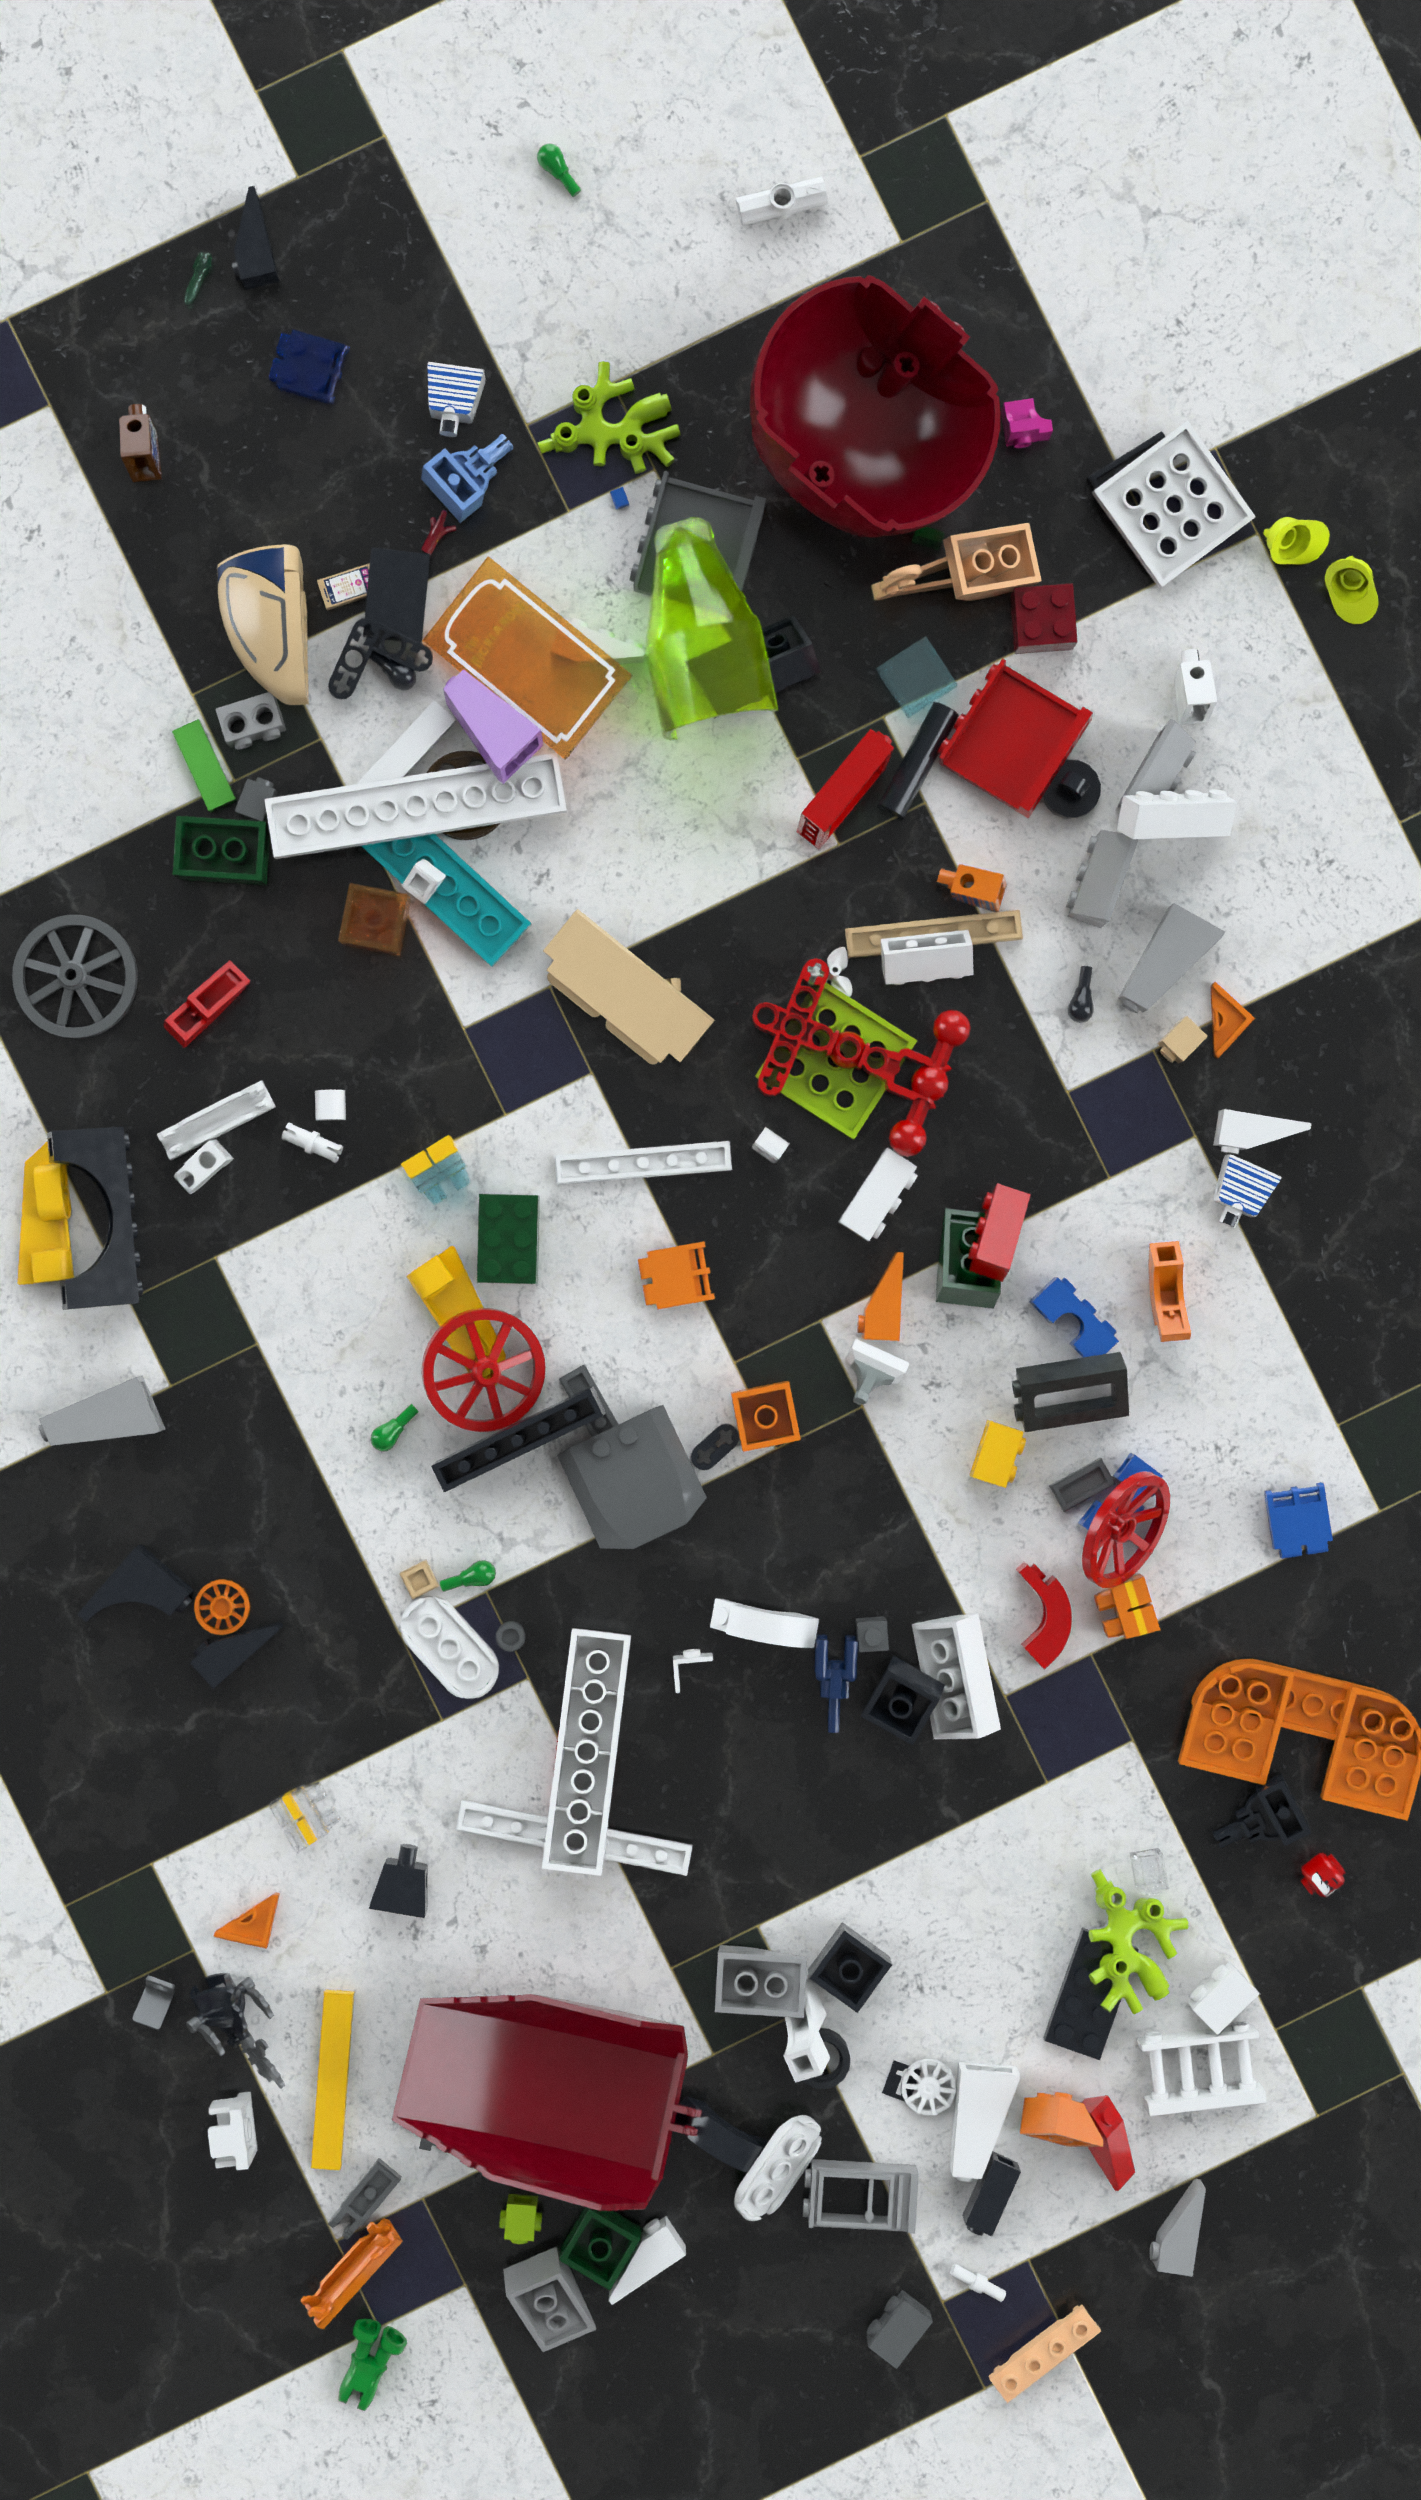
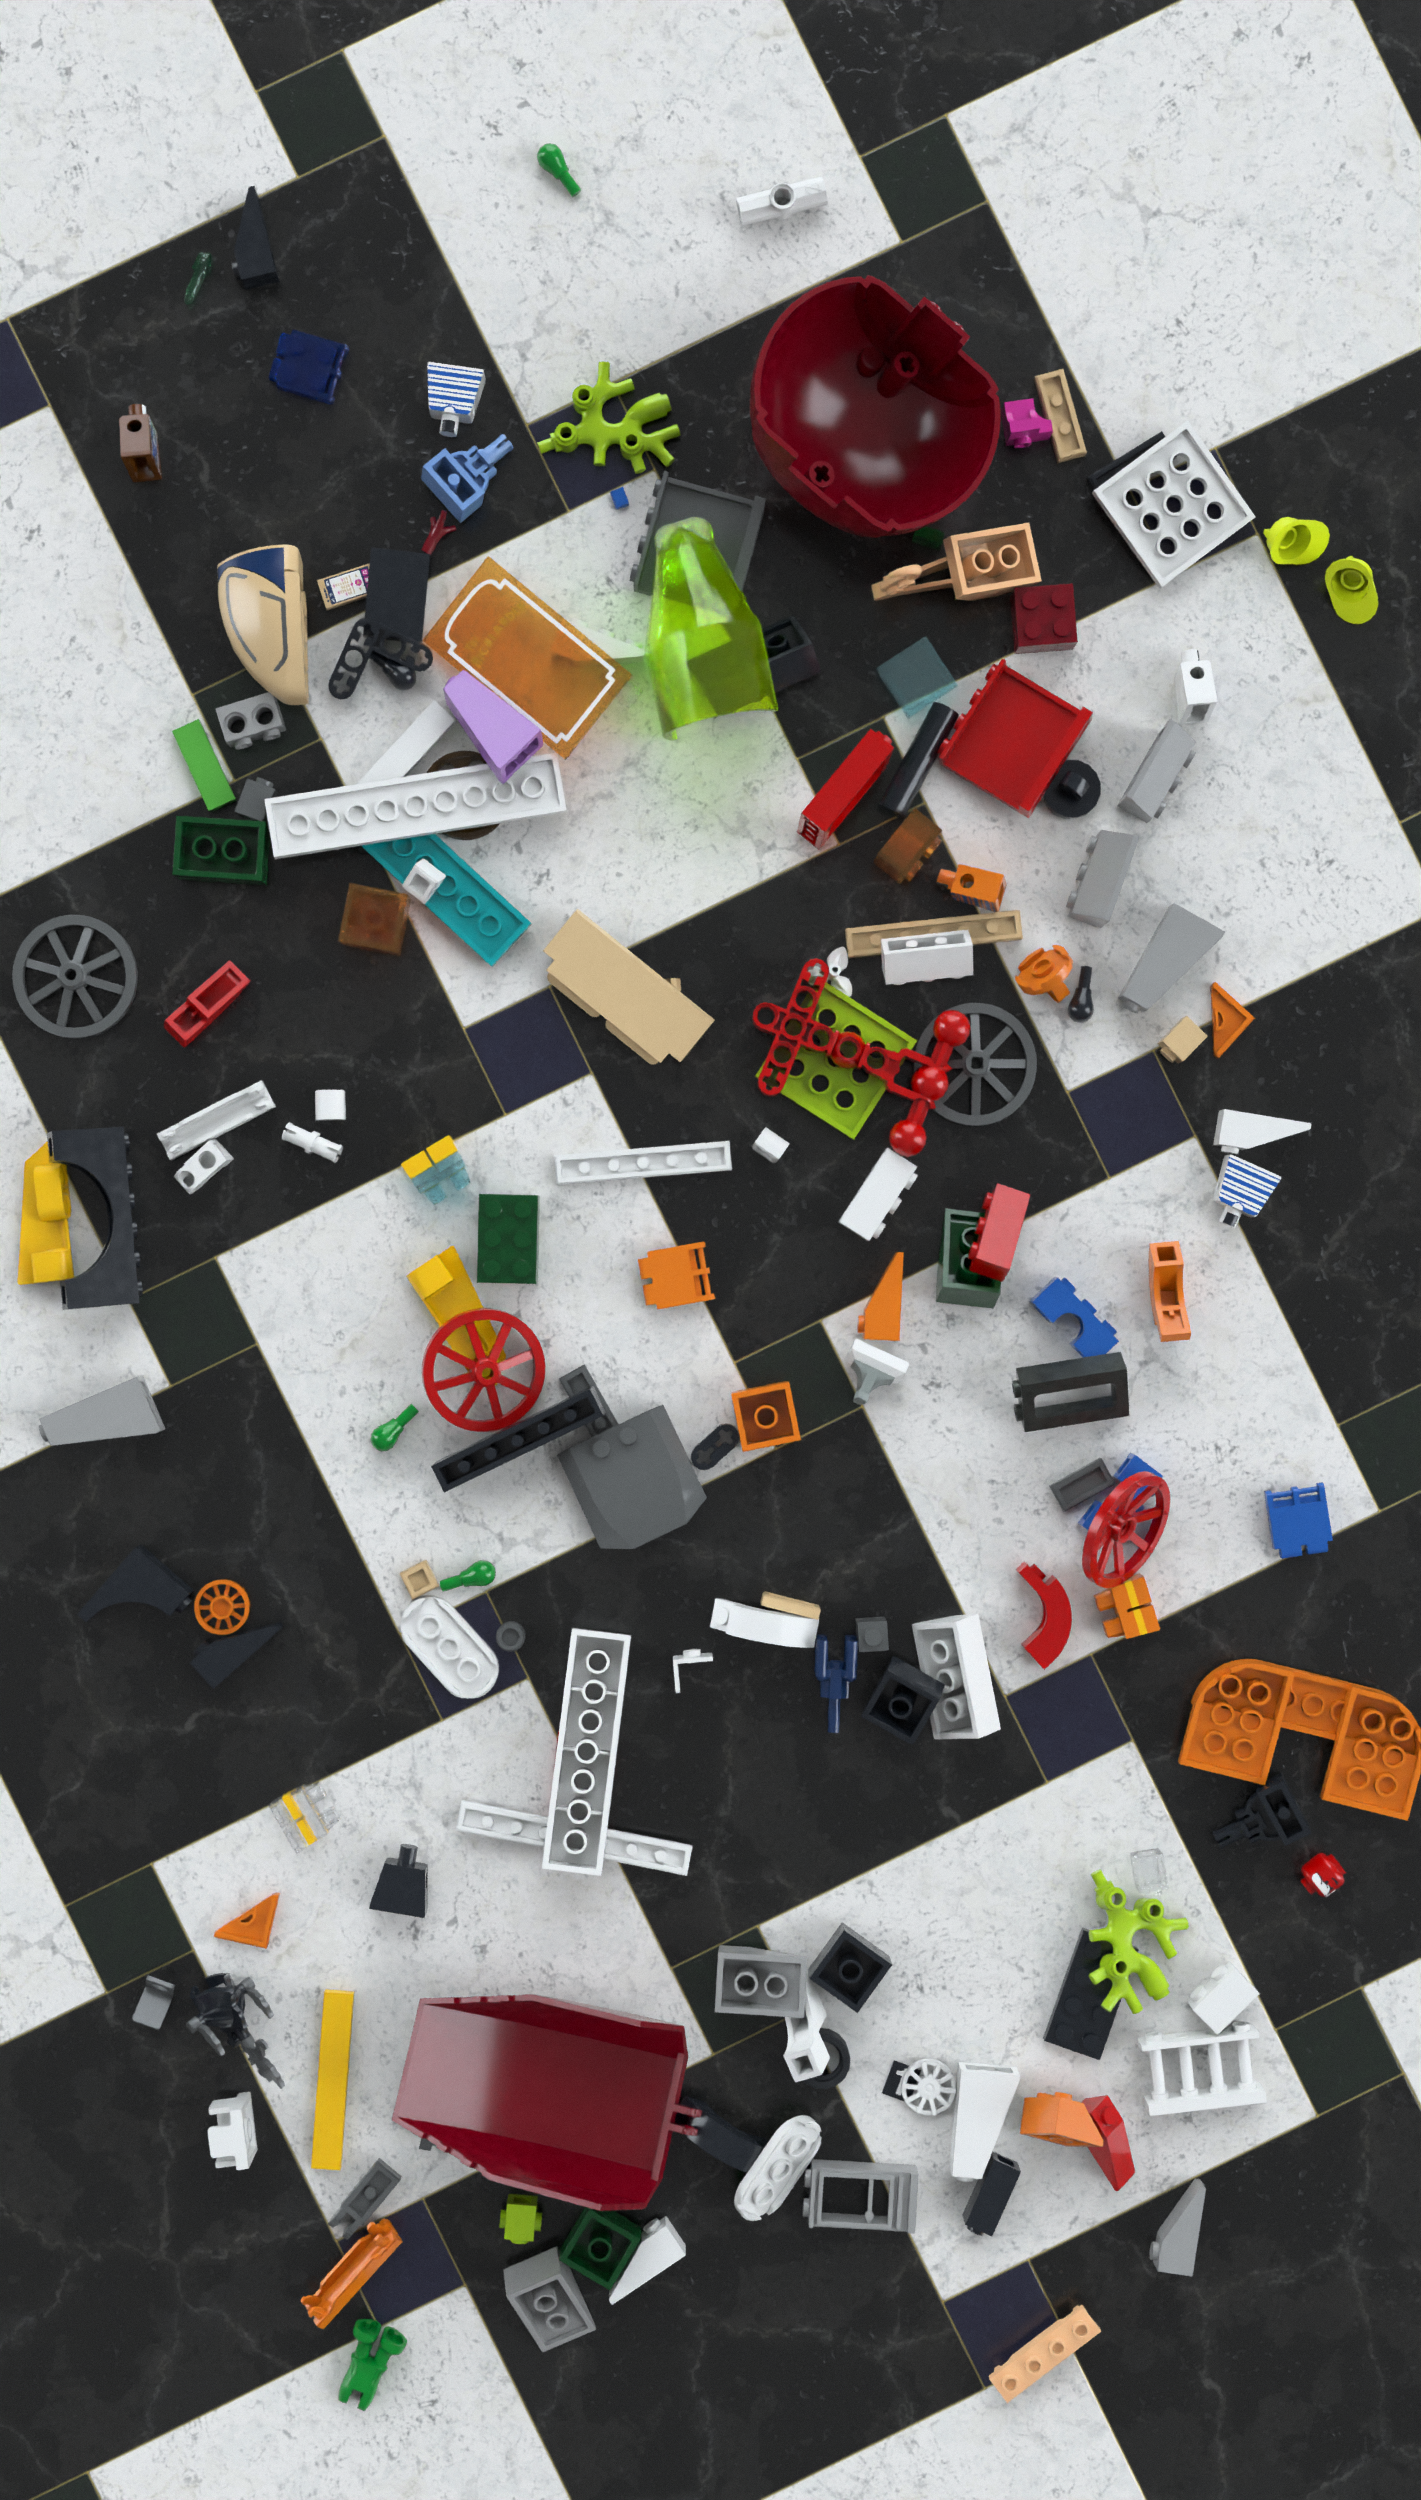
dark grey brick [867,2290,933,2369] -> none
white bar [950,2264,1006,2302] -> none
yellow brick [969,1420,1026,1488] -> none
white brick [1117,789,1237,839] -> none
none -> tan tile [760,1591,821,1620]
none -> clear orange brick [873,808,942,885]
none -> dark grey wheel [913,1003,1037,1126]
none -> orange tile [1015,945,1073,1003]
none -> tan tile [1034,369,1087,463]

